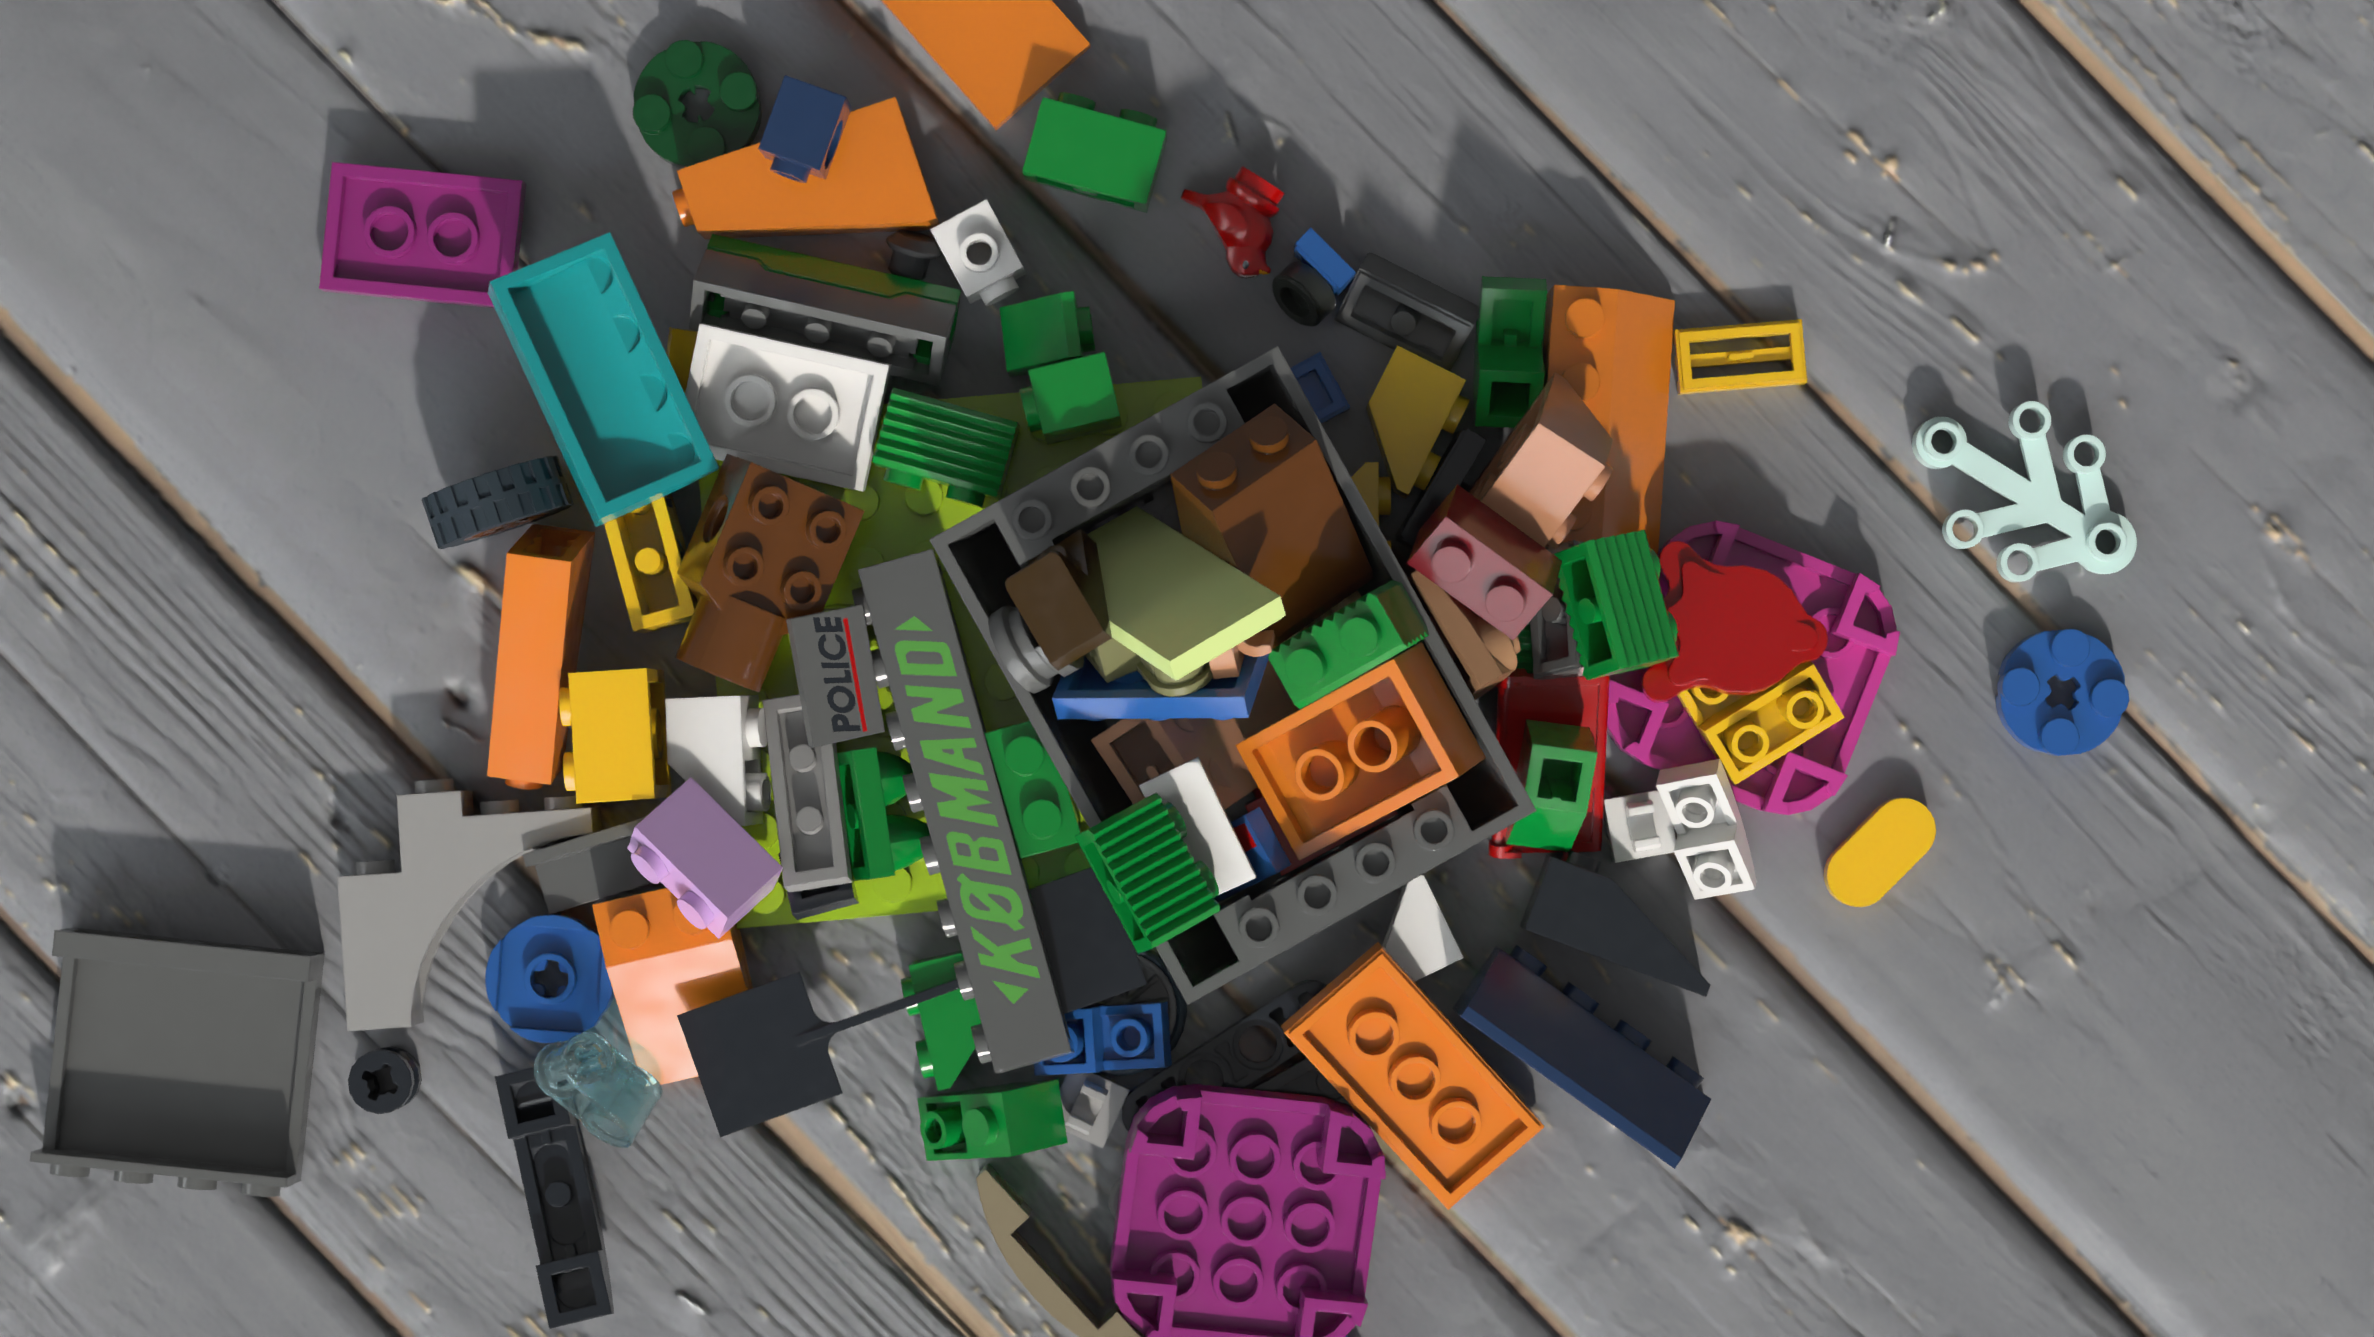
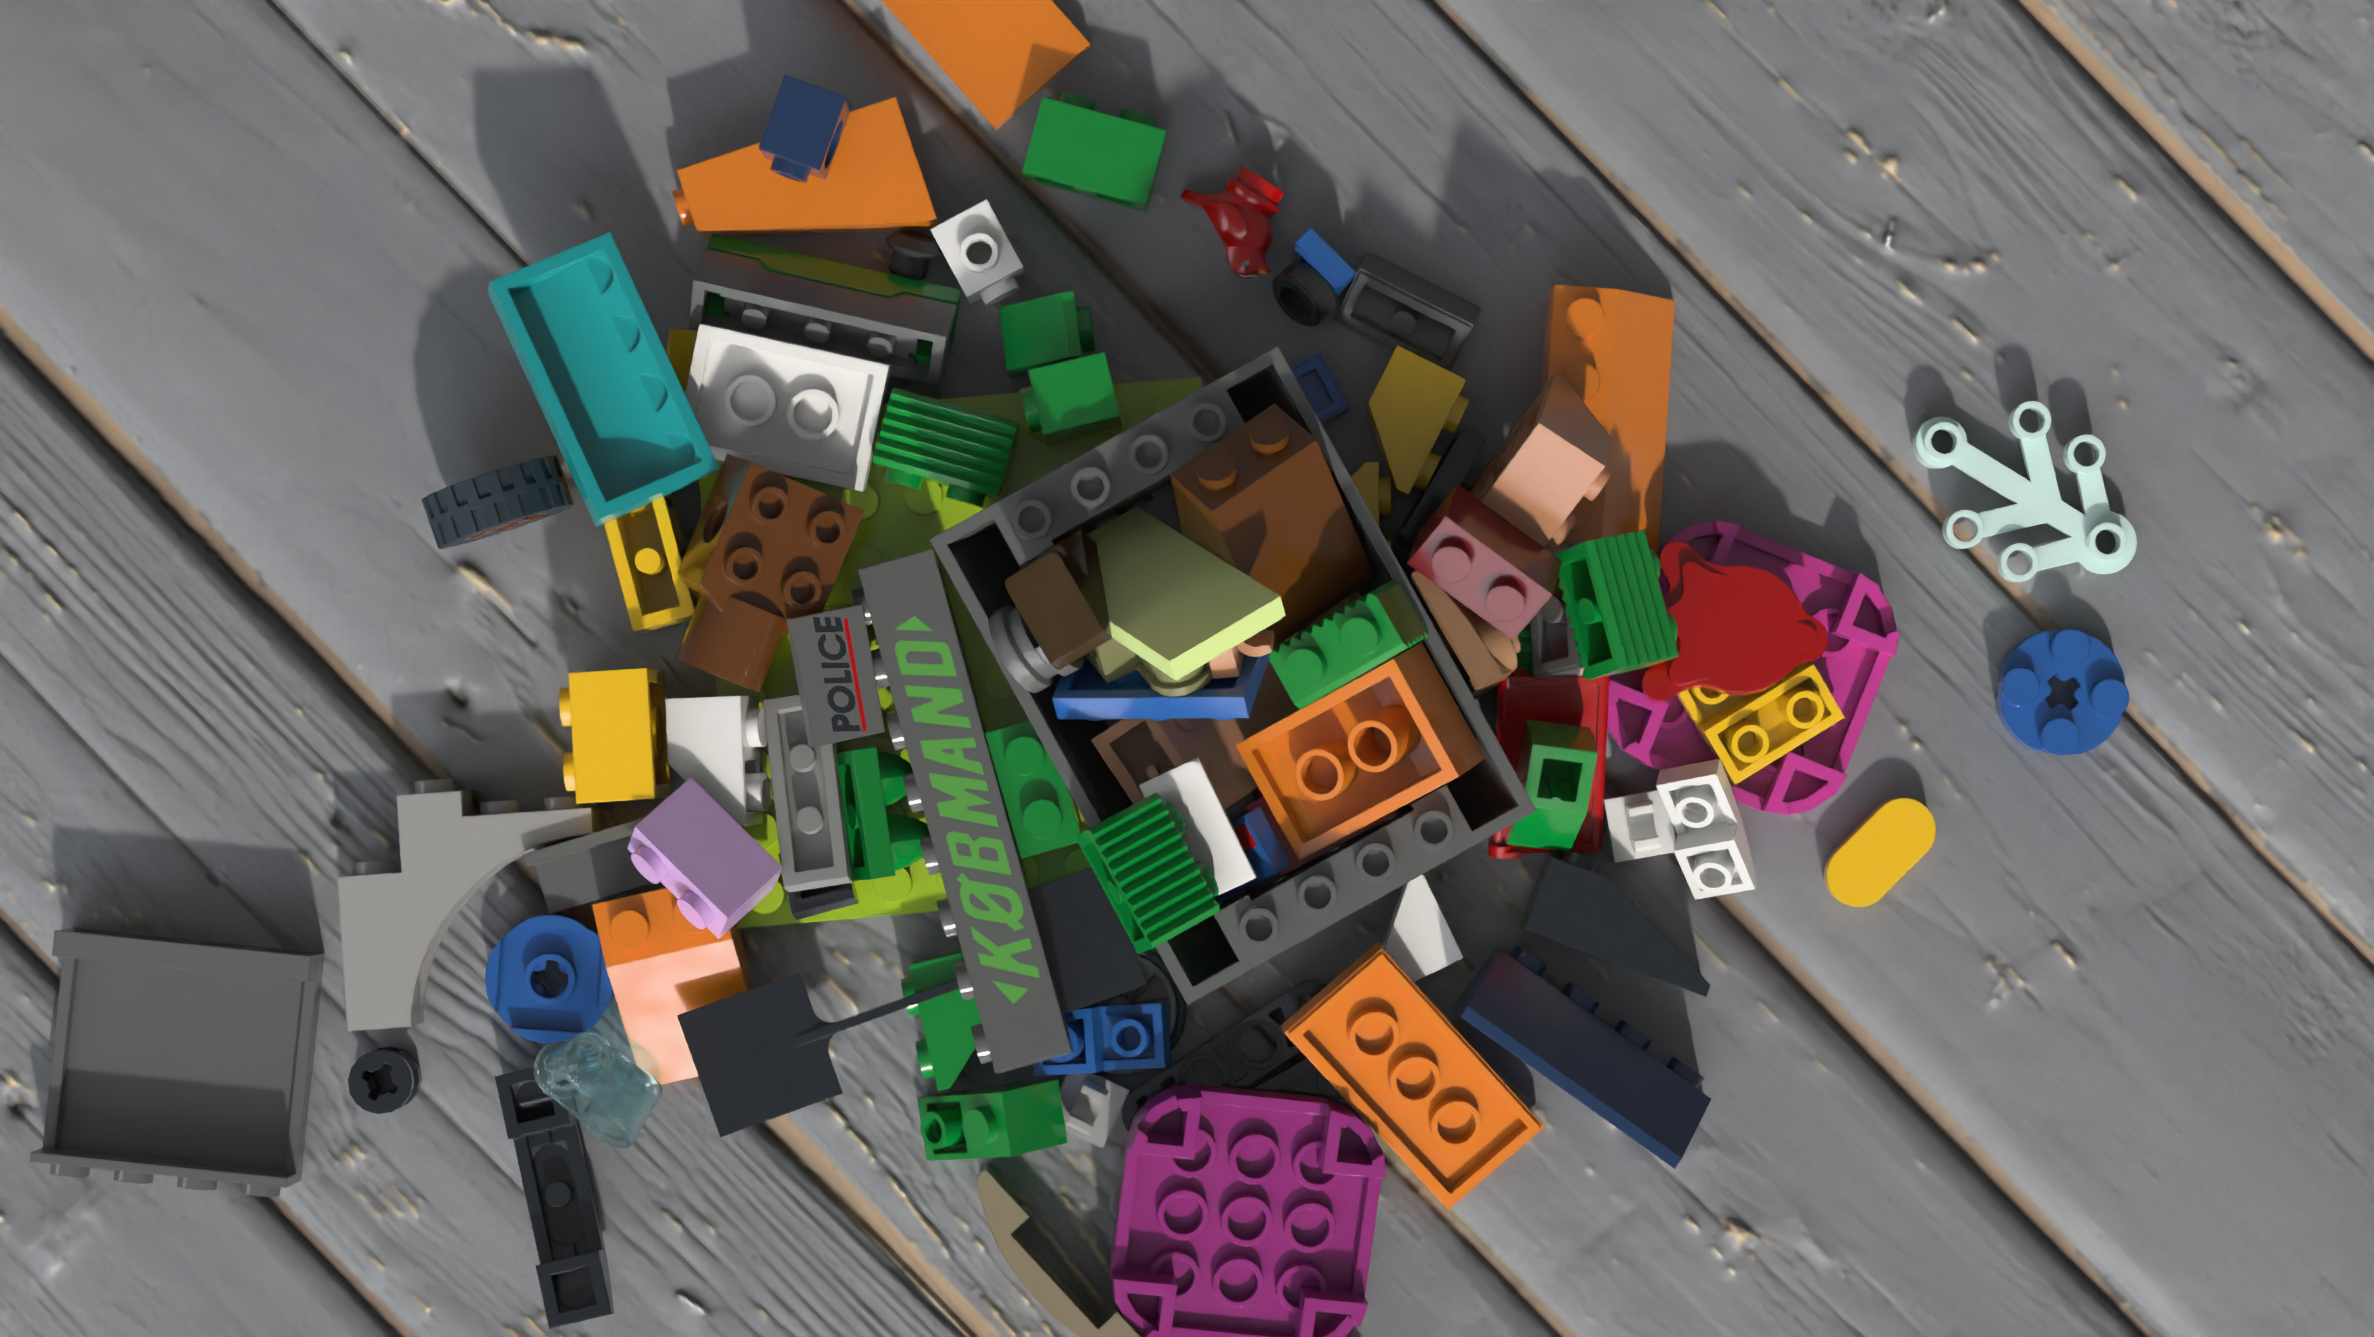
magenta plate [319,162,527,308] -> none
orange slope [487,524,595,790] -> none
dark green plate [633,40,762,168] -> none
green brick [1473,276,1547,428] -> none
yellow tile [1673,319,1807,395] -> none

